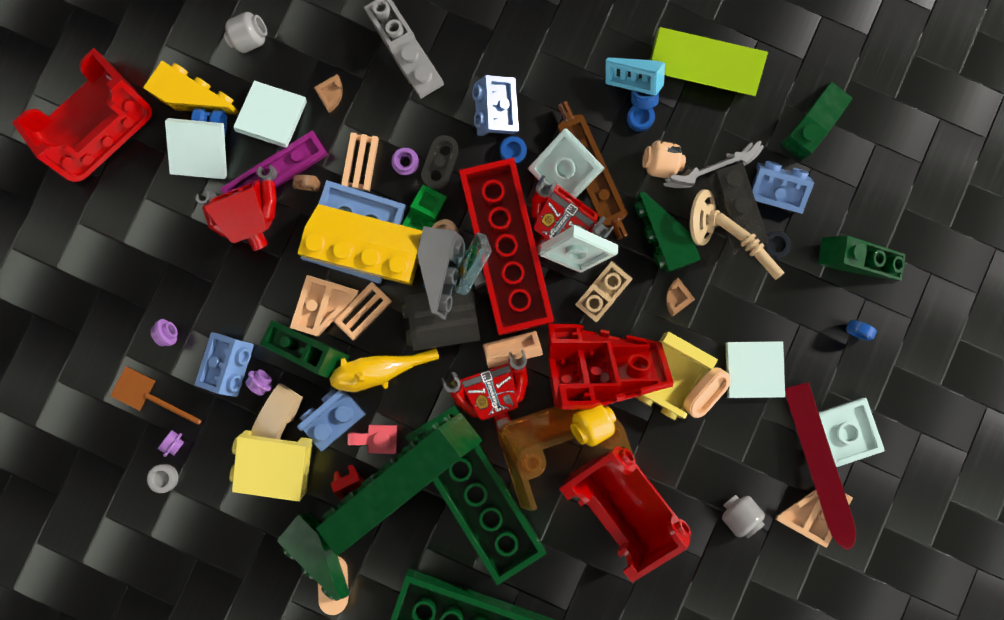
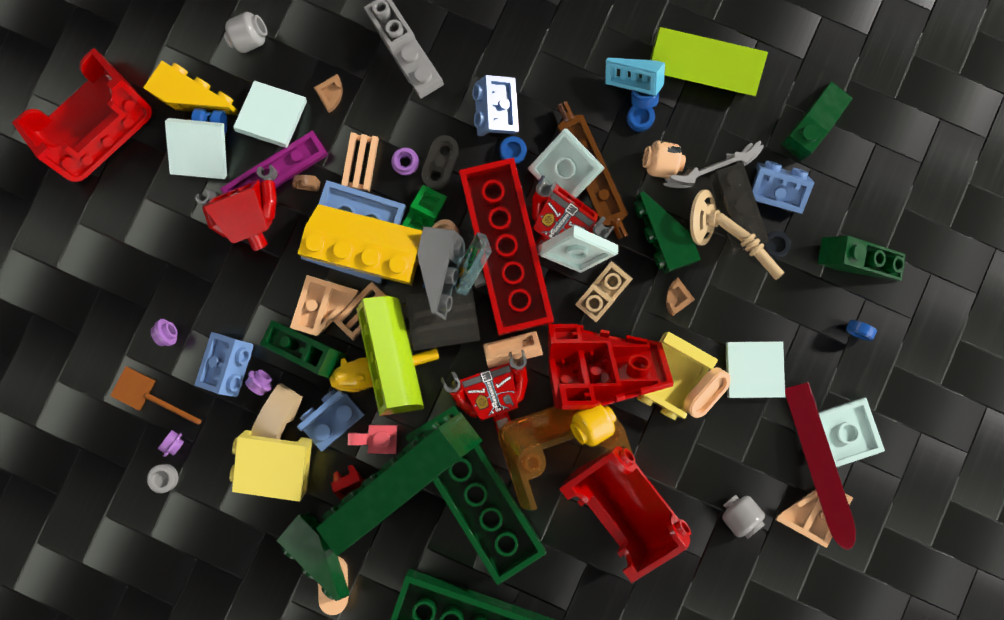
none -> lime brick [356,296,424,416]

